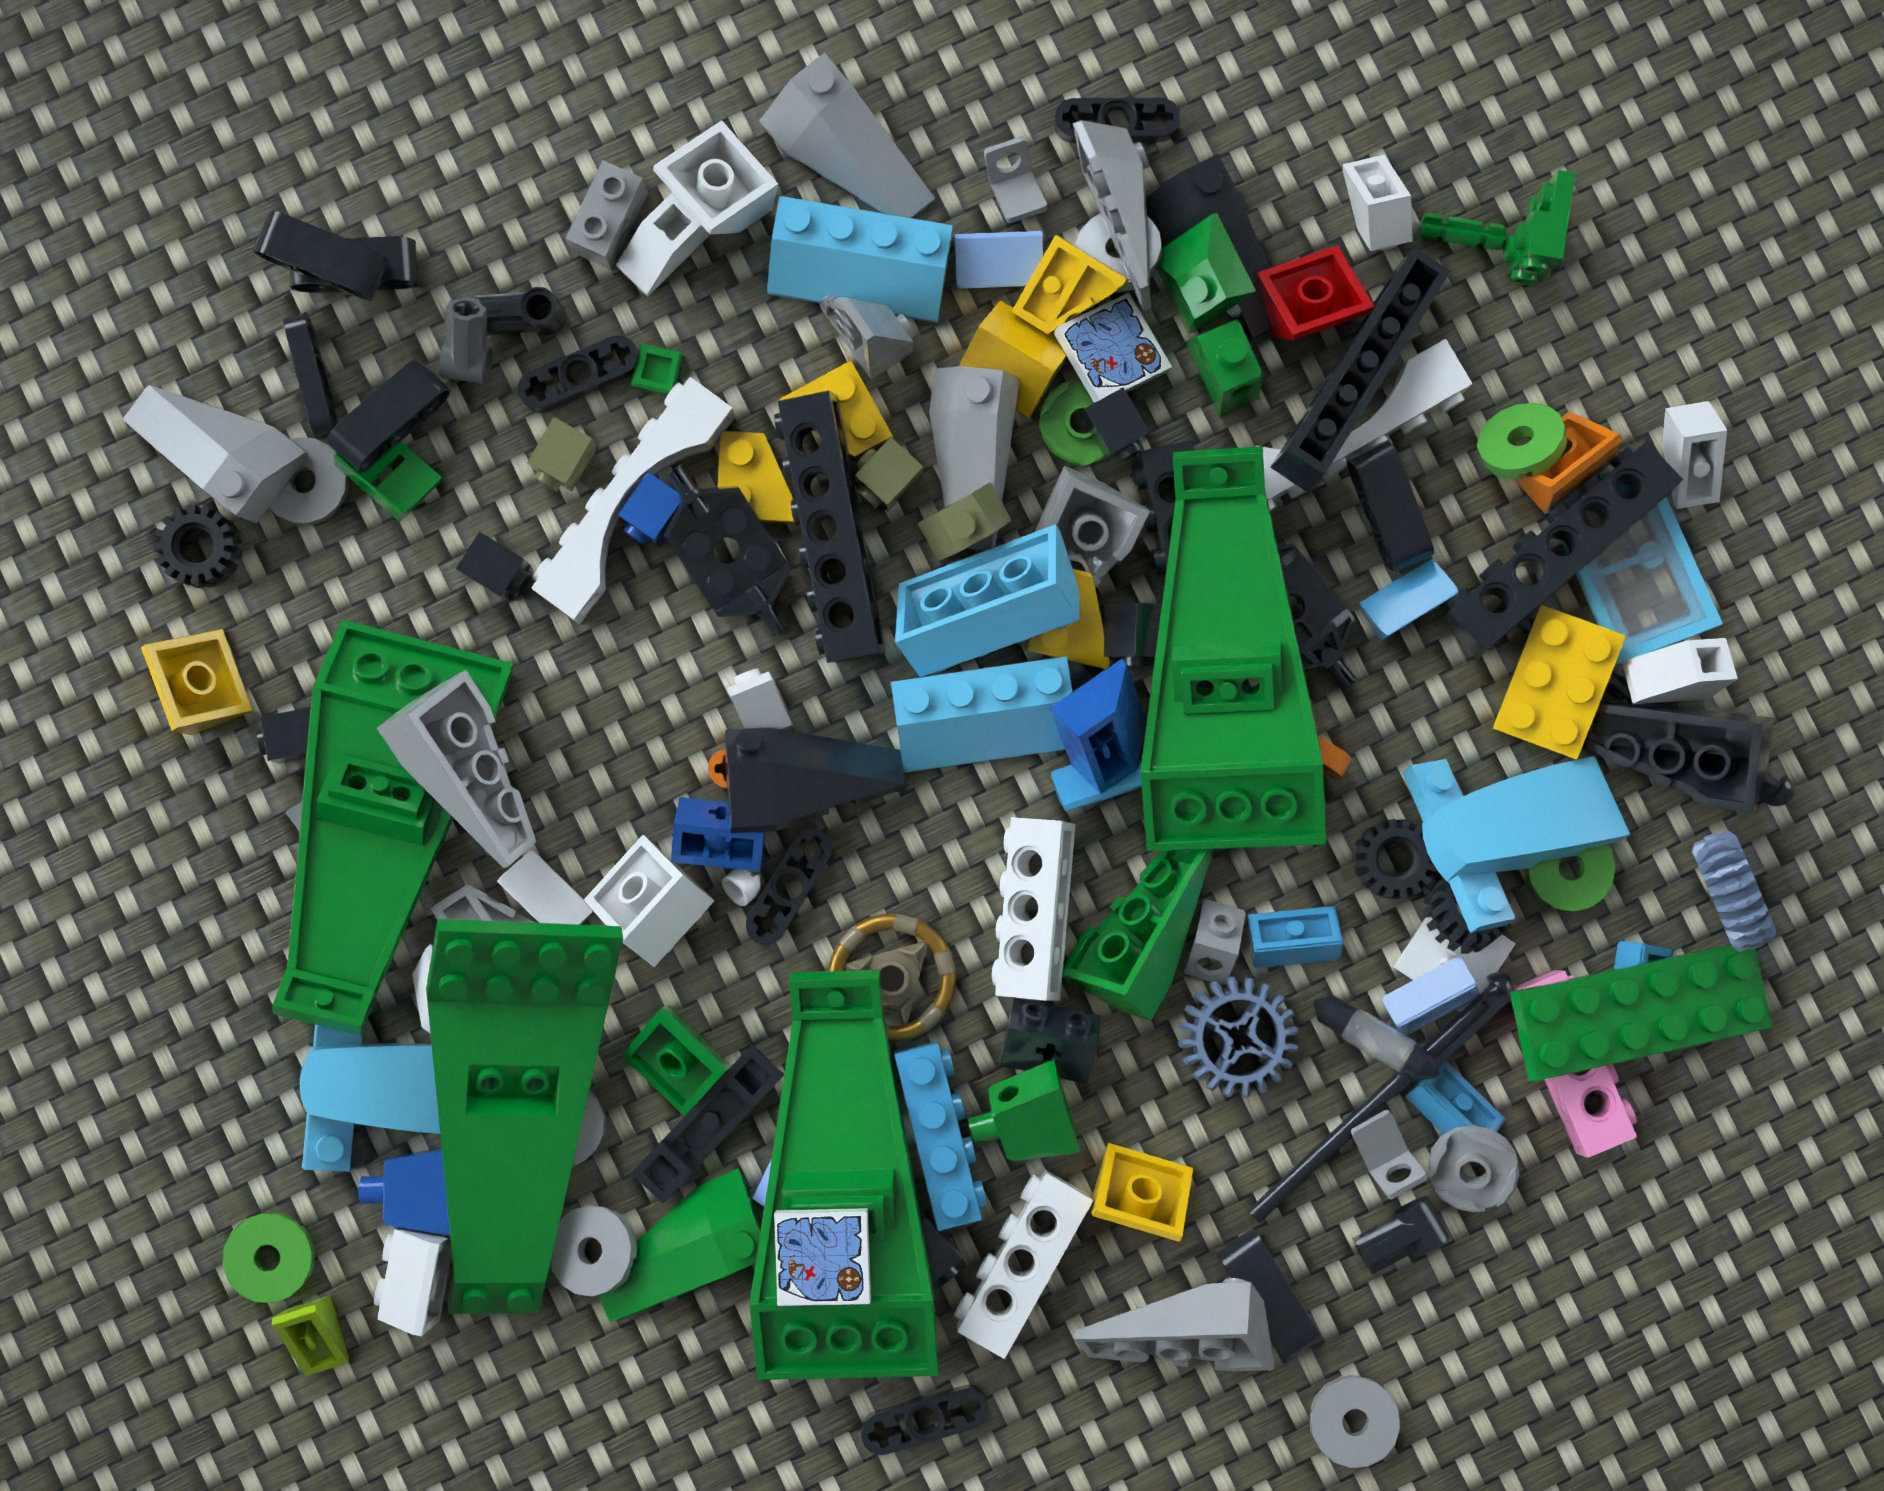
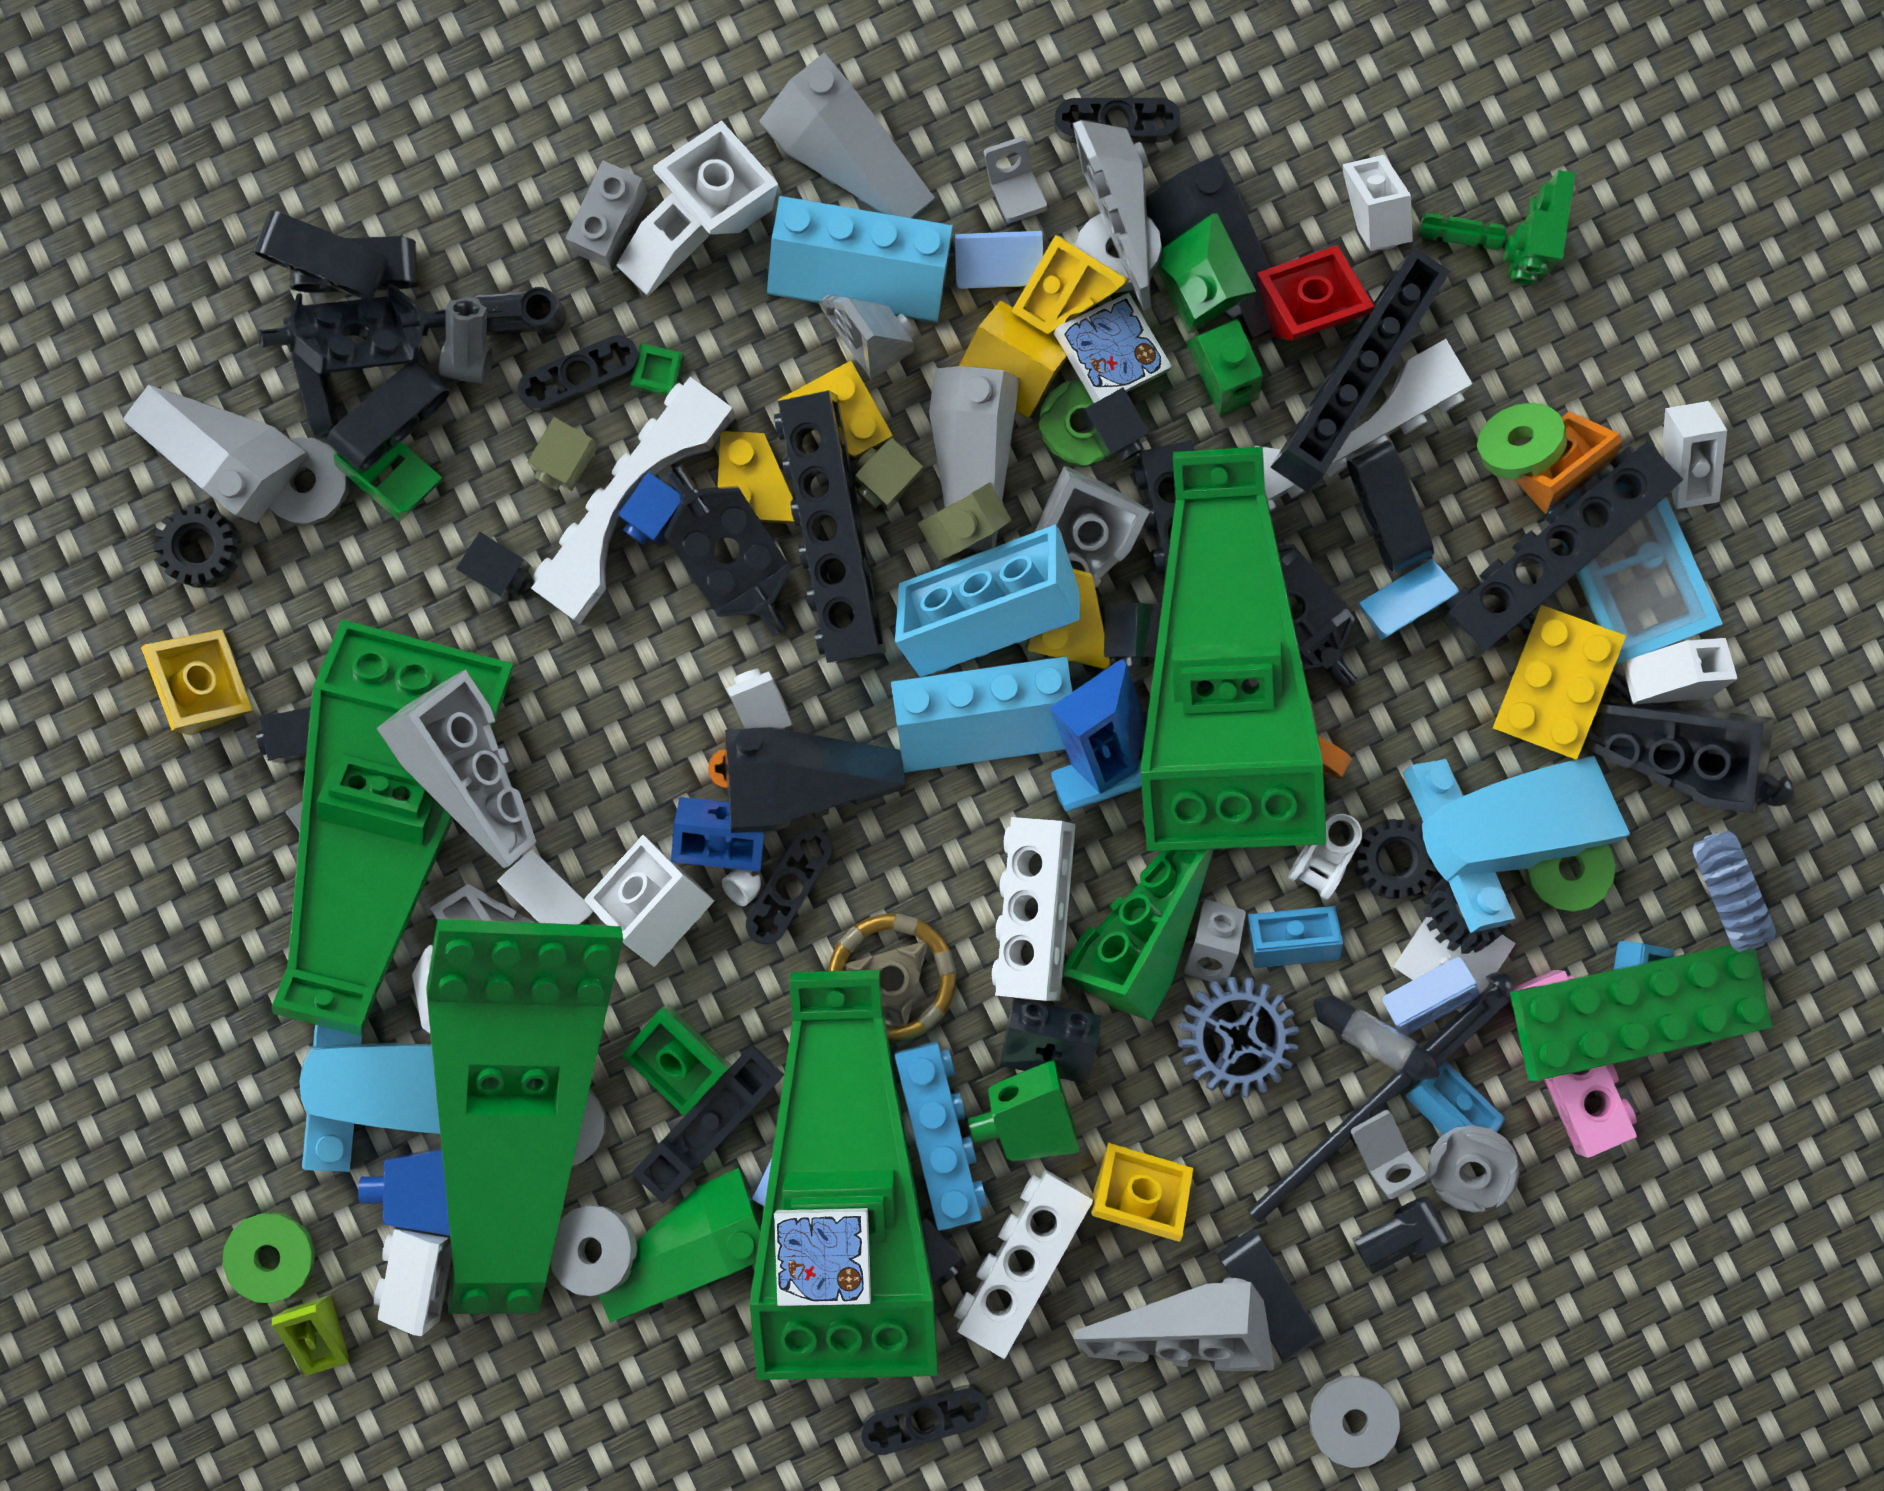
none -> black plate [257,284,446,374]
none -> white piece [1288,814,1362,900]

